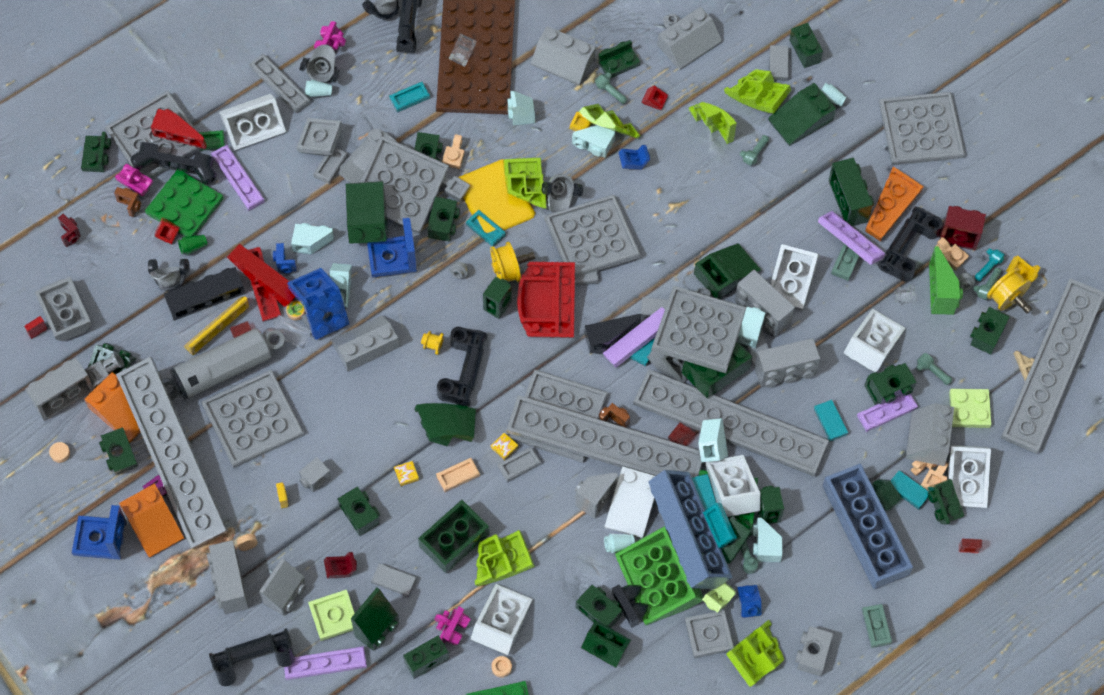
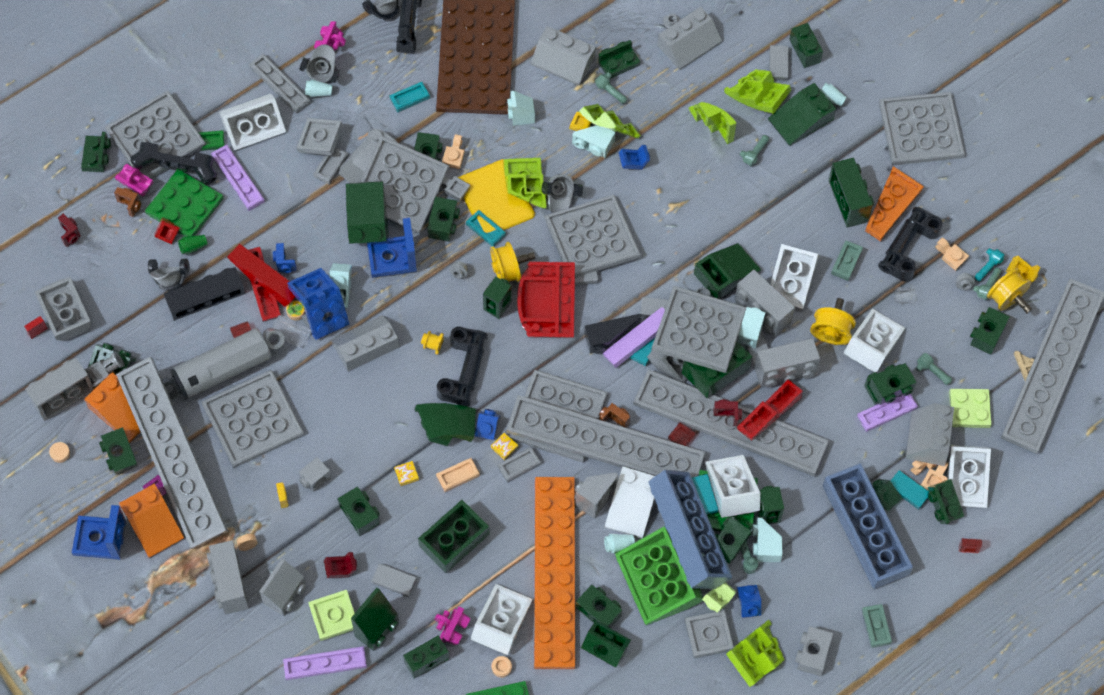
red slope [150,109,207,149] -> none
yellow slope [184,296,249,355] -> none
black piece [209,628,295,687] -> none
light aqua slope [291,223,334,254] -> none
clear brick [449,33,477,67] -> none
lime slope [475,530,535,586] -> none
black tile [612,585,648,628] -> none
red slope [641,85,668,110] -> none
light aqua slope [699,418,728,462] -> none
teal tile [703,503,737,548] -> none
teal tile [814,400,848,442] -> none
lavender tile [818,211,885,265] -> none
bright green slope [929,246,963,315] -> none
dark red brick [939,206,986,251] -> none
none -> blue bracket [475,409,500,440]
none -> orange plate [534,477,575,669]
none -> dark red bracket [713,399,742,426]
none -> red slope [737,380,803,441]
none -> yellow wheel [810,298,856,345]

